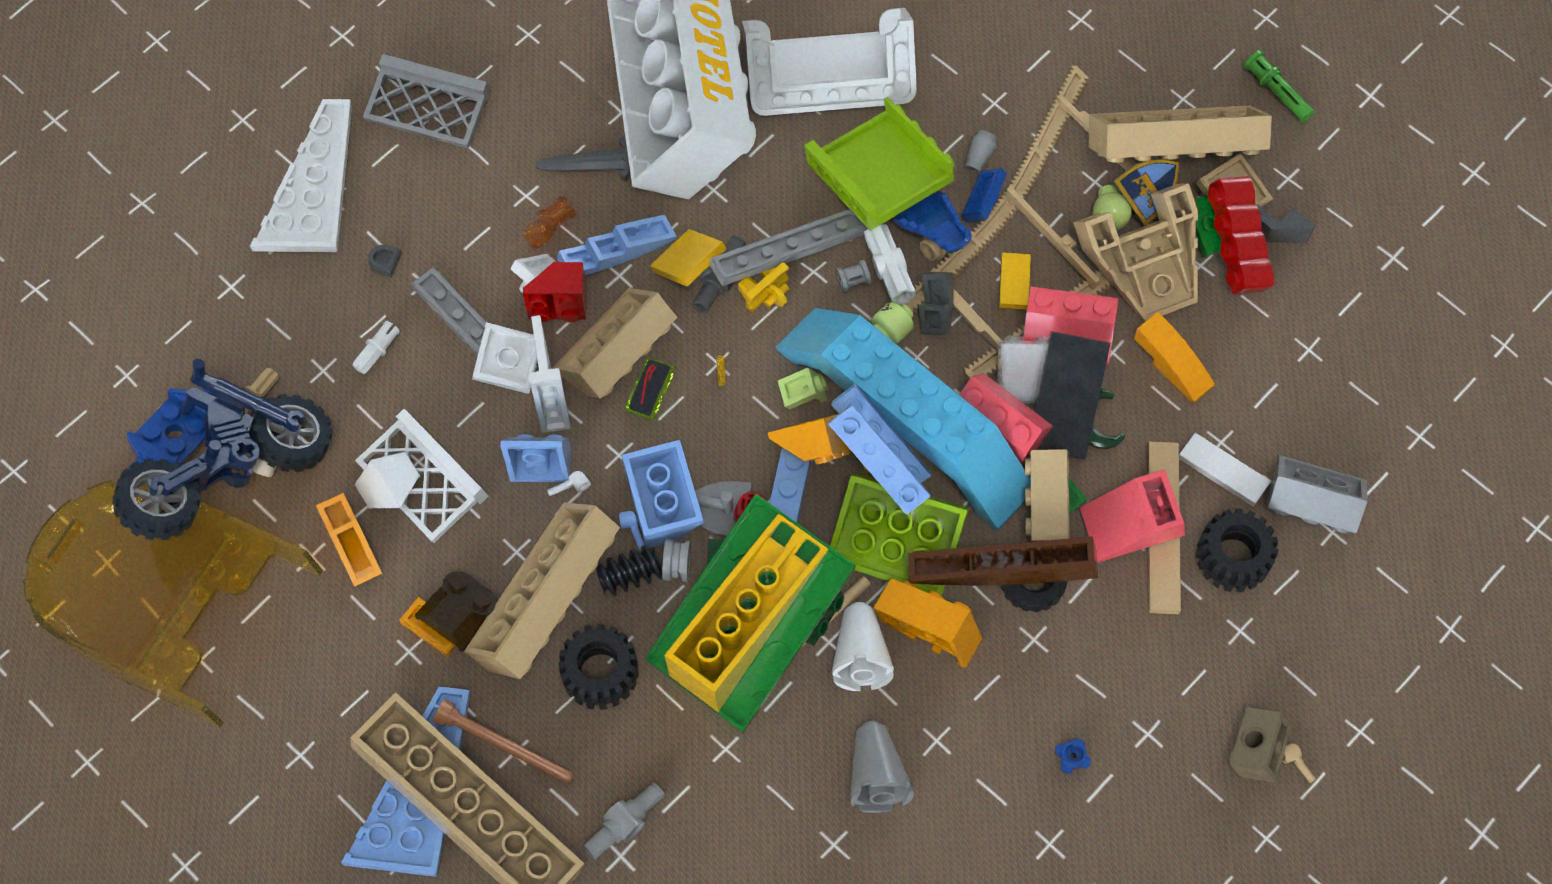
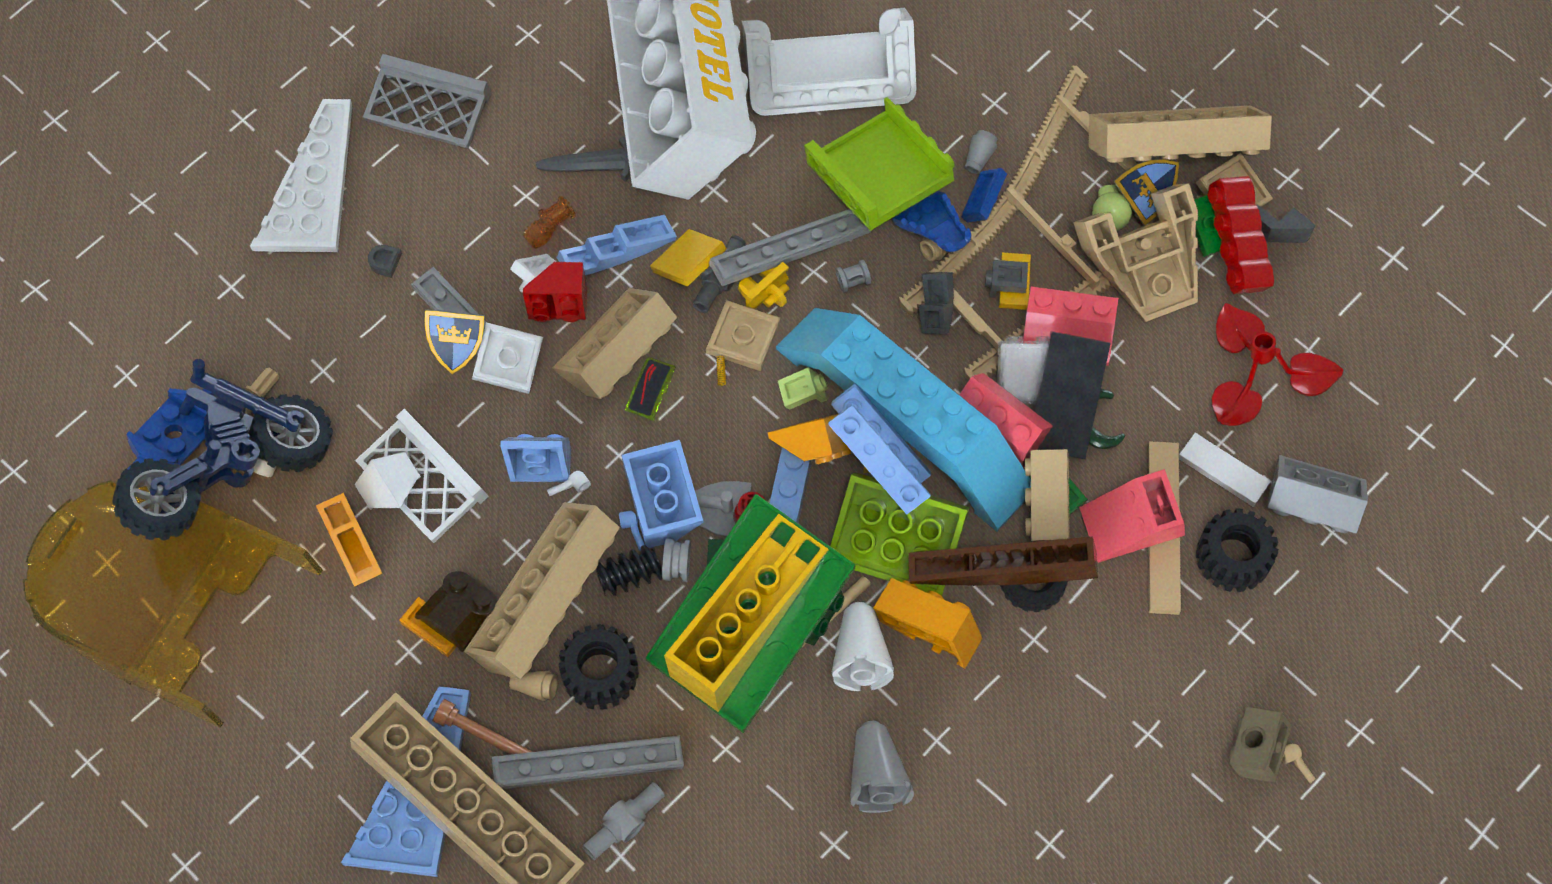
white axle [353,321,400,374] -> none
white fence [529,315,571,433] -> none
white piece [864,224,916,305] -> none
yellowish green head [871,302,914,344] -> none
blue plate [1055,739,1091,774] -> none
light orange slope [1134,312,1215,404] -> none
bright green pin [1243,50,1315,123] -> none
none -> shield [425,309,484,374]
none -> light grey tile [491,735,684,789]
none -> tan cone [509,671,558,701]
none -> tan tile [706,300,780,371]
none -> dark grey bracket [985,260,1028,298]
none -> red plant [1212,303,1344,426]

